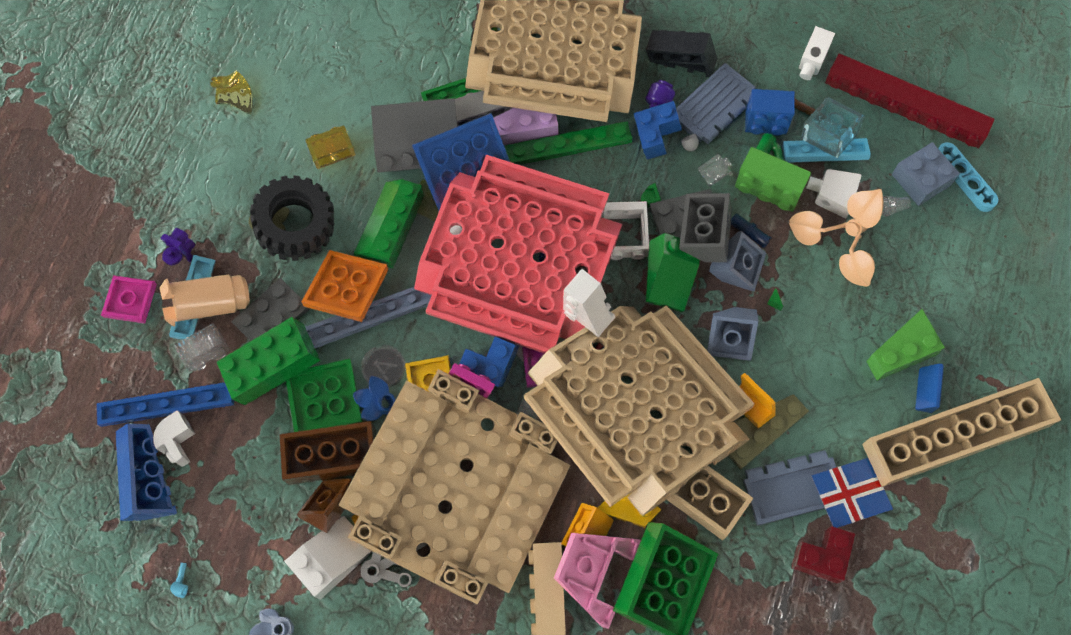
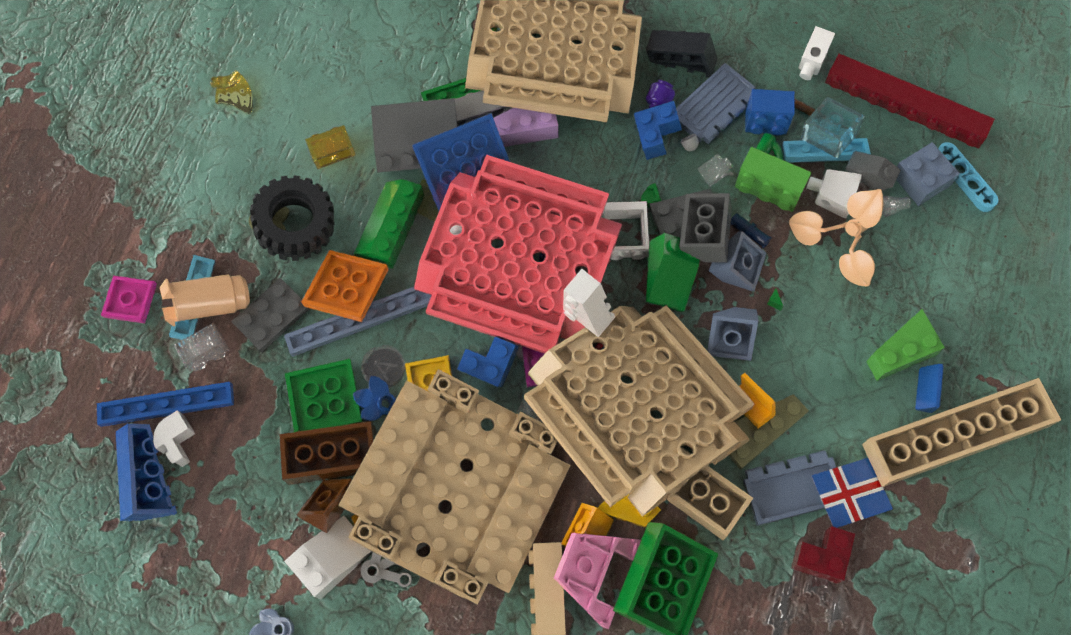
dark purple hips [160,228,196,266] -> none
medium azure hand [170,563,188,598] -> none
green brick [217,317,320,405] -> none
dark pink plate [448,363,495,398] -> none
green plate [504,121,632,165] -> none
none -> dark grey slope [845,151,901,191]

